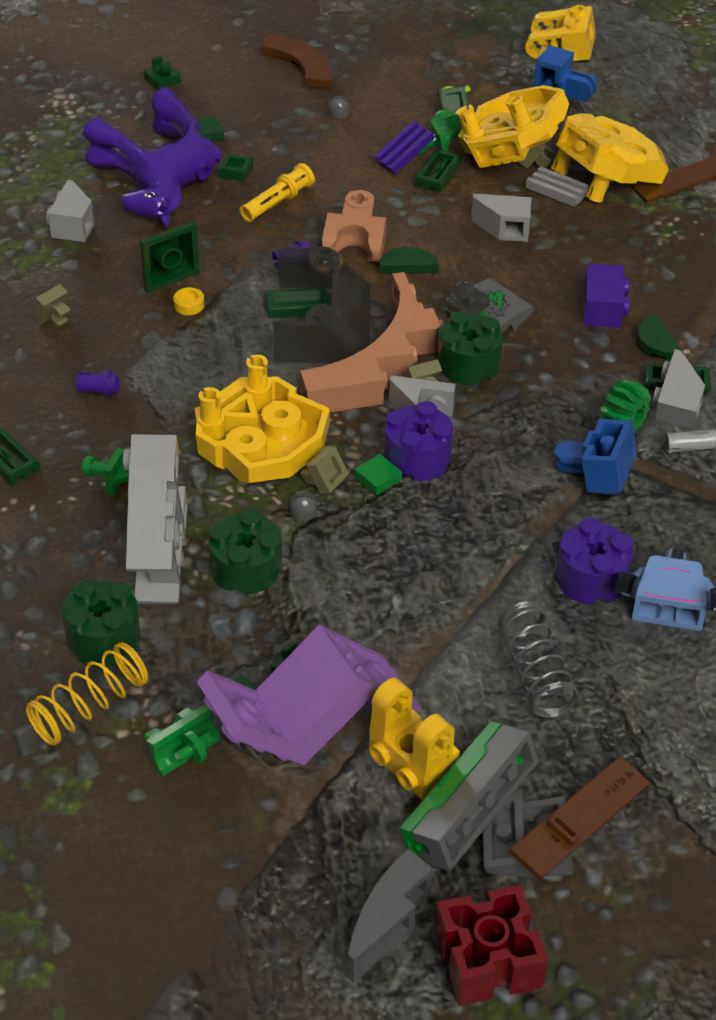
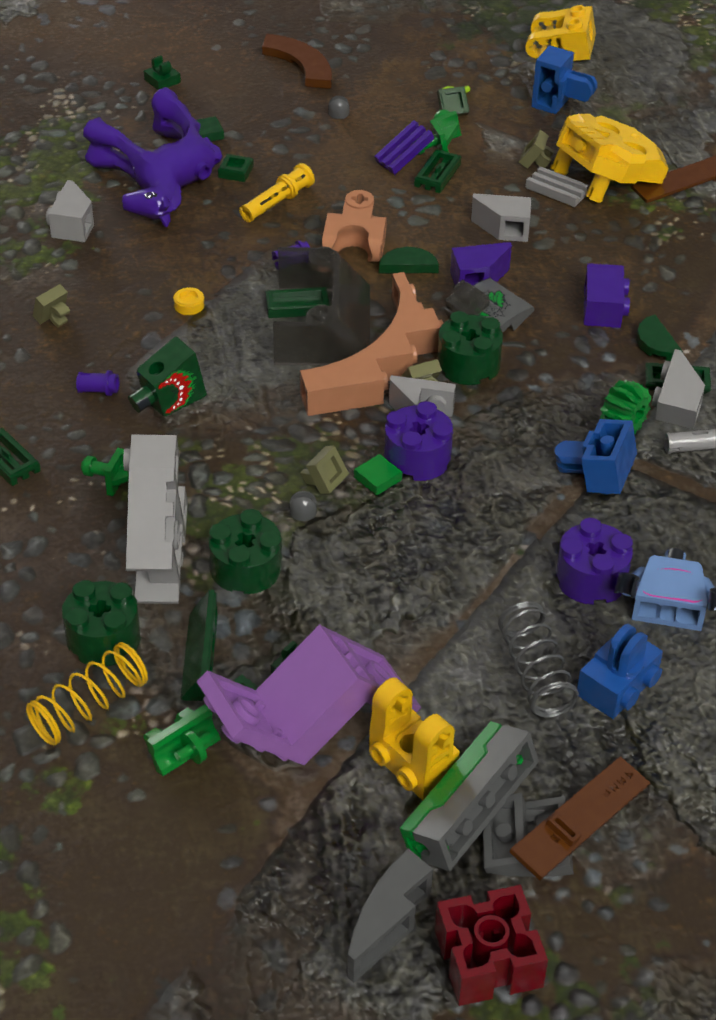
dark green slope [140,221,200,293] -> none
yellow brick [194,355,330,483] -> none
yellow brick [456,85,569,168] -> none
none -> dark green torso [128,336,207,416]
none -> dark green slope [180,590,218,701]
none -> dark purple slope [450,242,512,294]
none -> blue brick [577,624,663,719]

